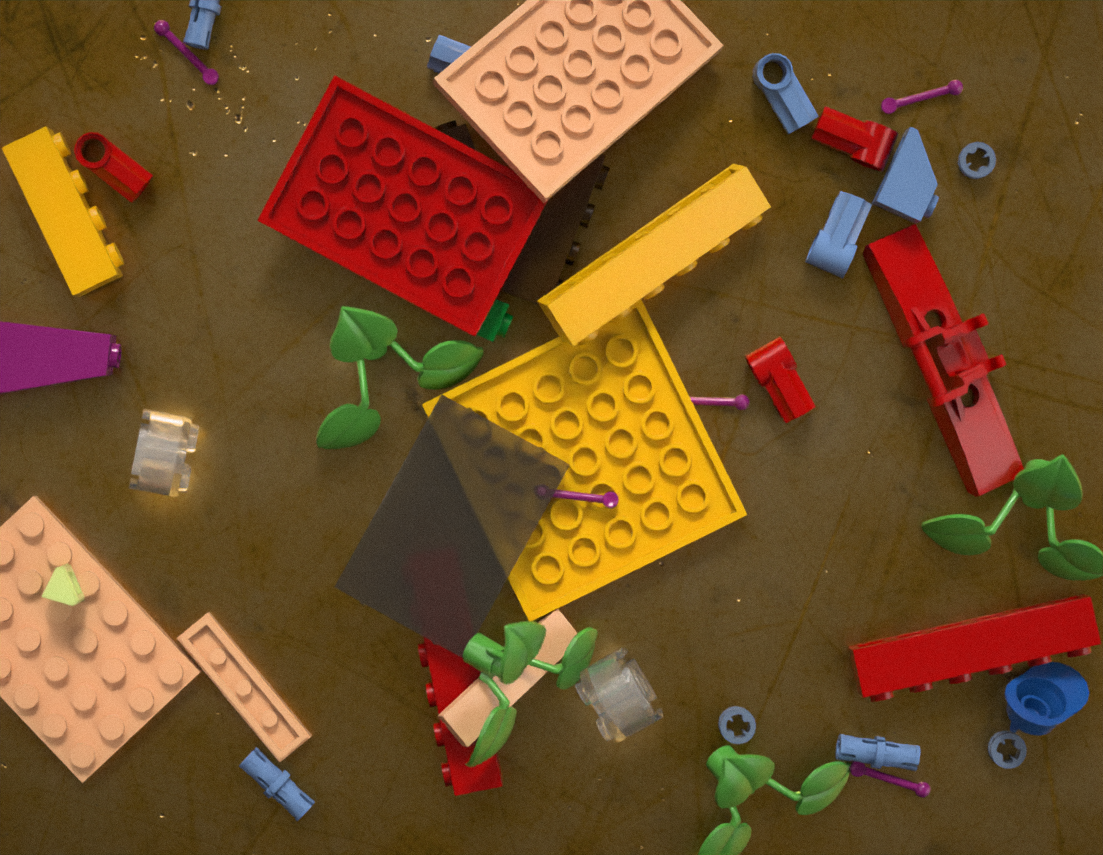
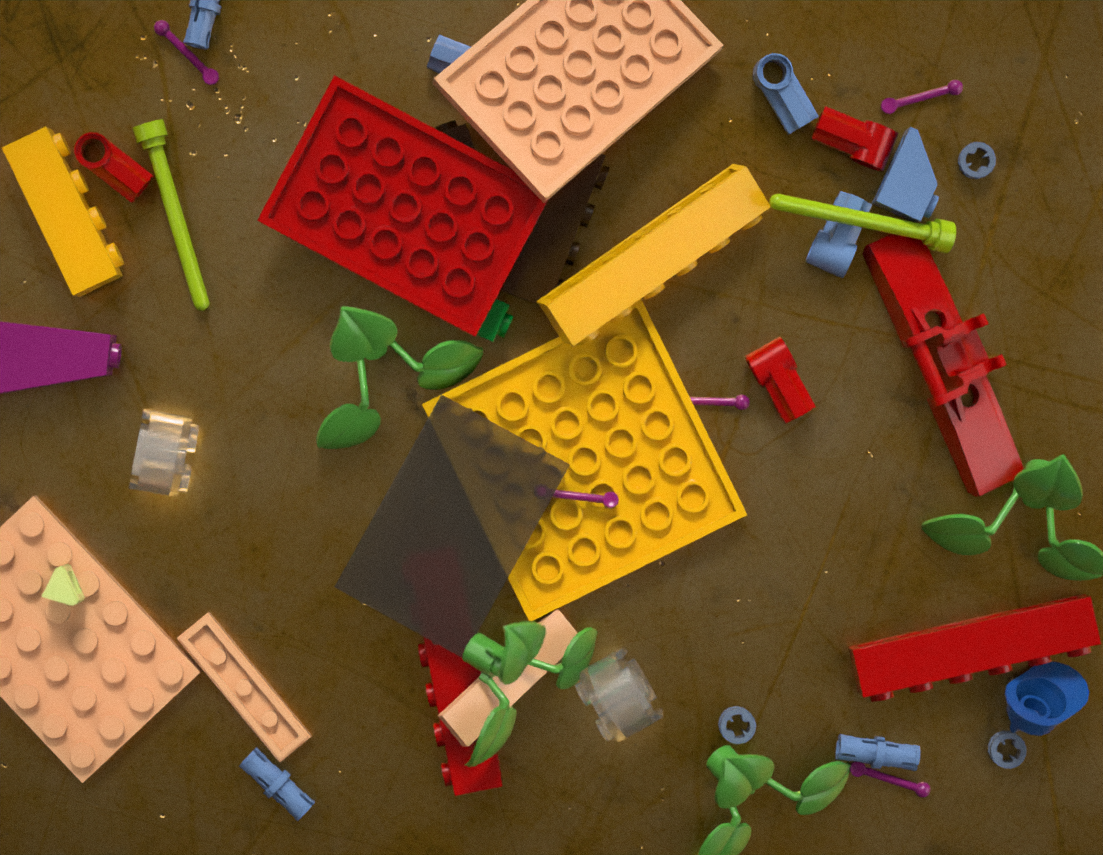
none -> lime piece [132,119,210,311]
none -> lime piece [770,194,956,253]

